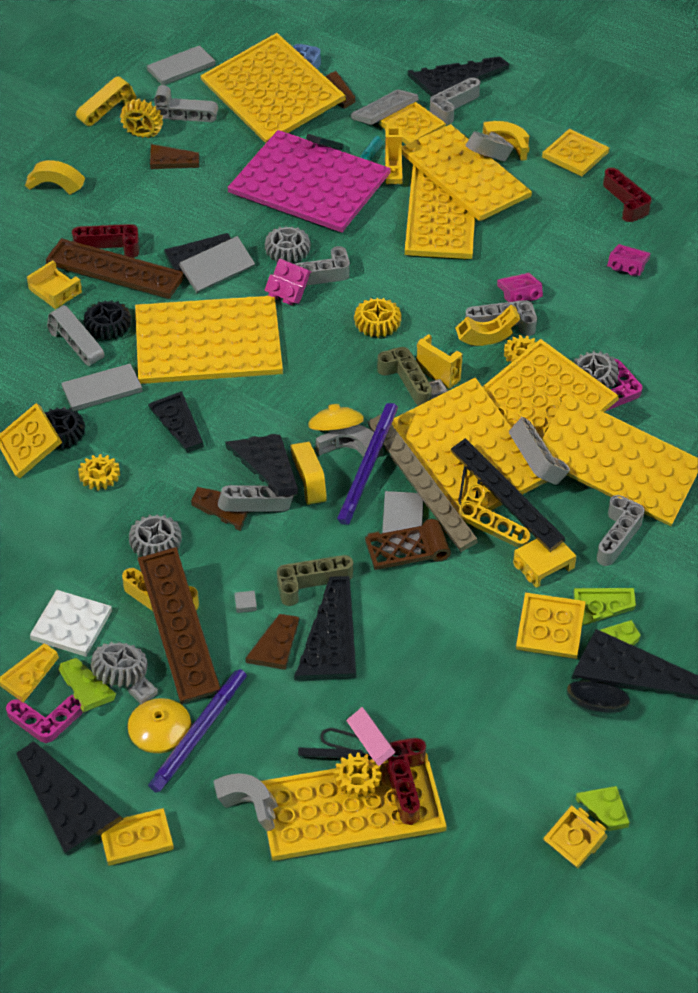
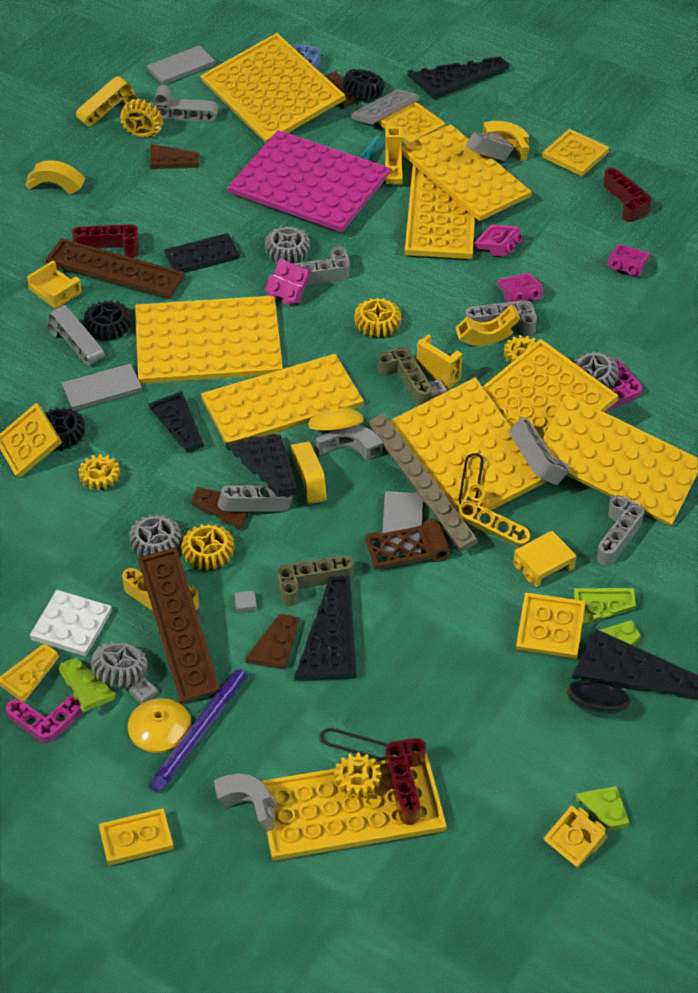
black wing [16,741,123,856] -> none
light grey tile [179,236,255,293] -> none
black tile [298,747,363,760] -> none
black tile [306,134,344,150] -> none
dark purple piece [337,403,398,525] -> none
bright pink tile [346,707,395,766] -> none
light grey beam [430,78,480,124] -> none
black tile [451,438,565,552] -> none
none -> yellow gear [181,523,235,572]
none -> yellow plate [201,354,364,443]
none -> black gear [342,68,385,100]
none -> dark pink plate [474,225,522,257]

